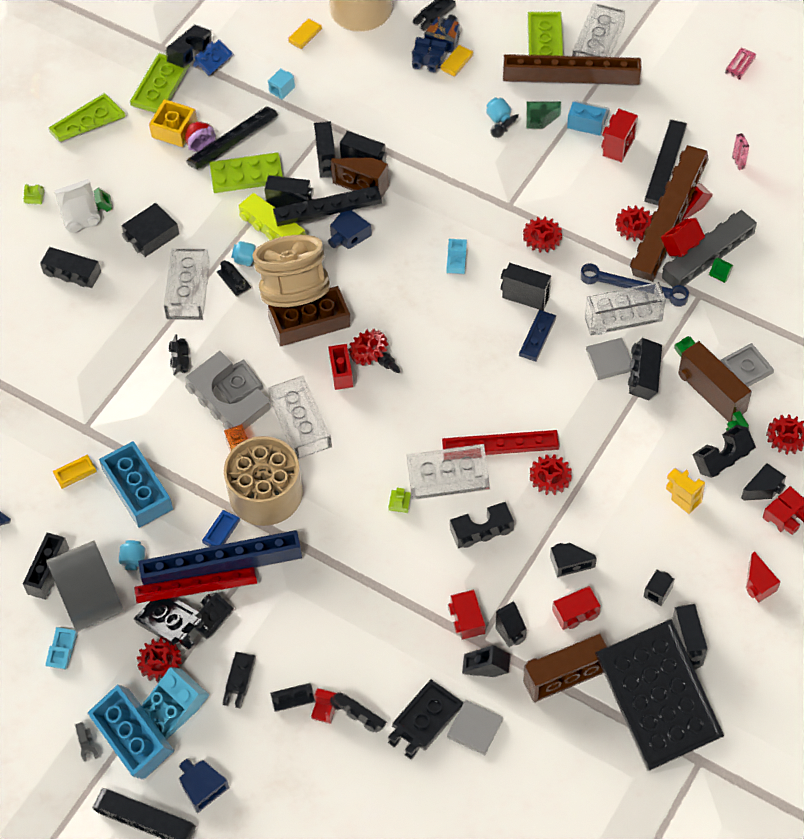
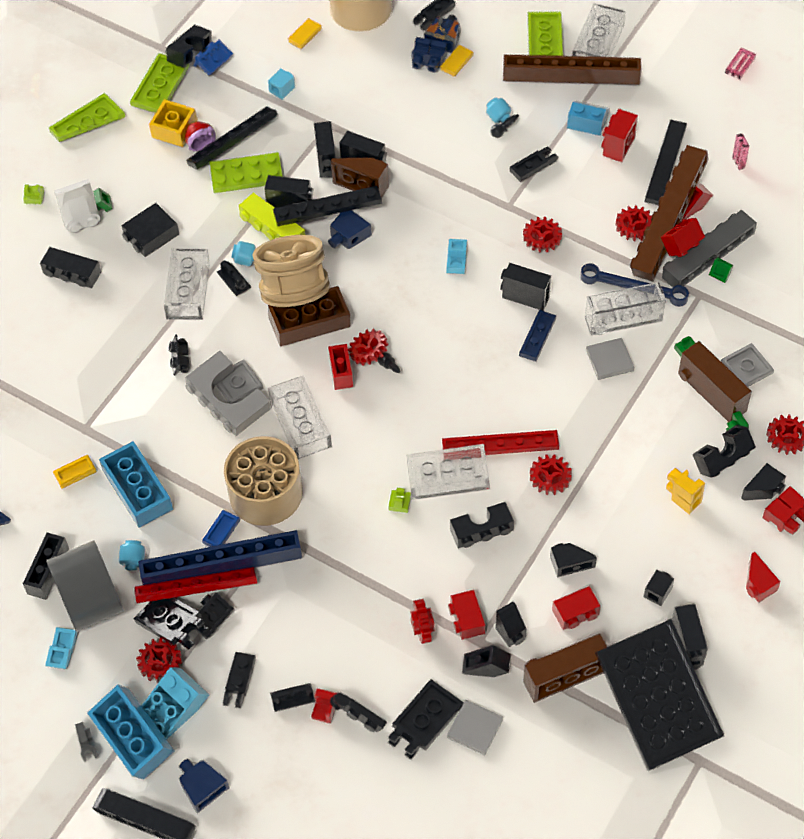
clear orange brick [224,424,248,452] -> none
clear green slope [526,101,561,129] -> none
black brick [628,337,662,401] -> none
none -> red gear [410,599,435,644]
none -> black hinge [510,146,558,182]

